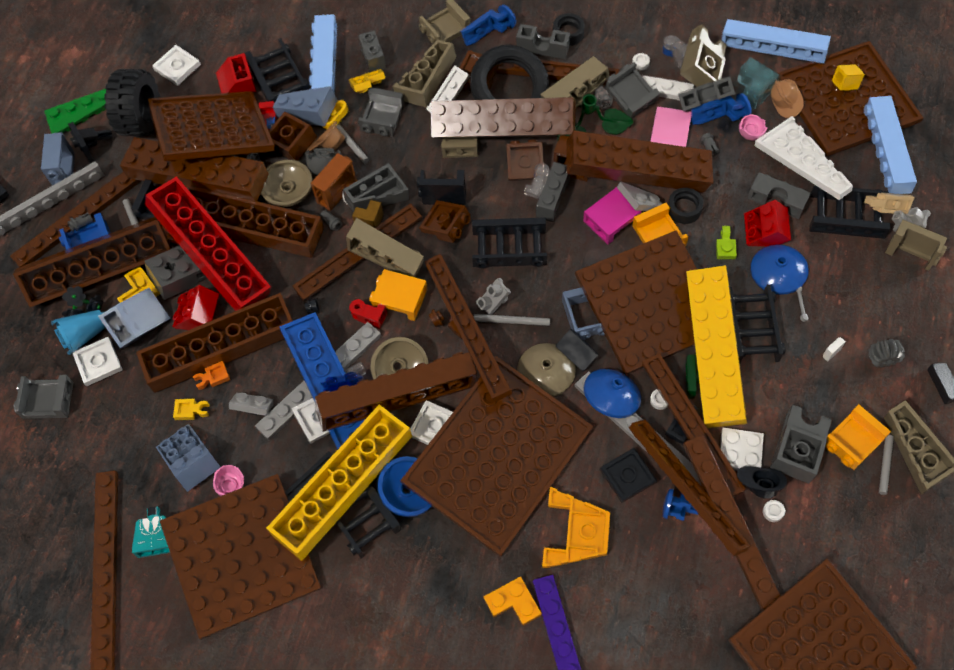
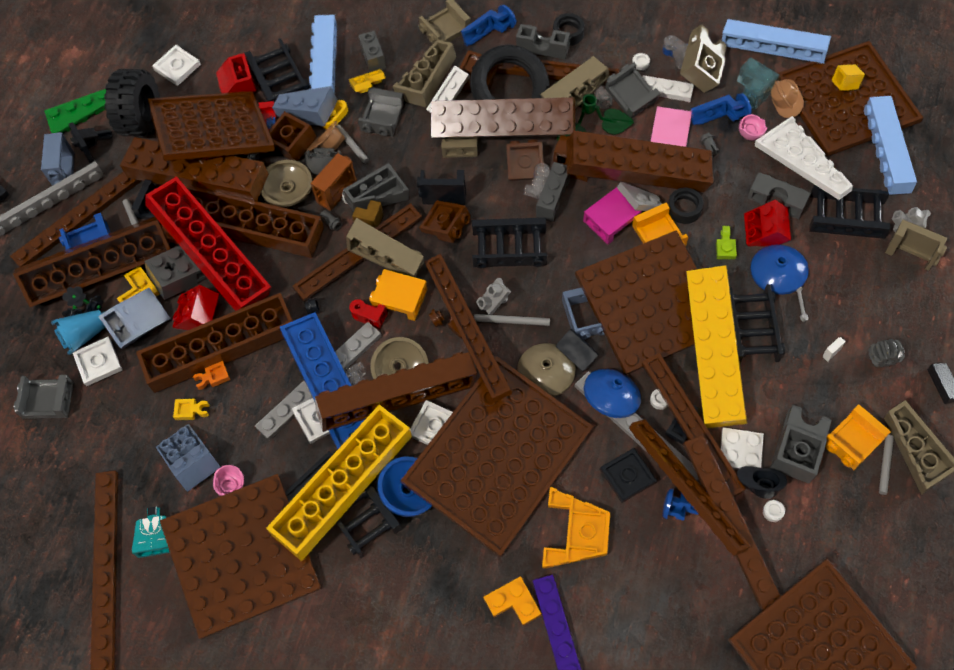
dark grey pin [67,212,93,231] -> none
light grey plate [229,392,273,416] -> none
clear blue hinge [320,372,363,392] -> none
dark grey arch [678,76,735,111] -> none
dark green plate [685,355,699,399] -> none
tan hinge [864,192,914,214] -> none

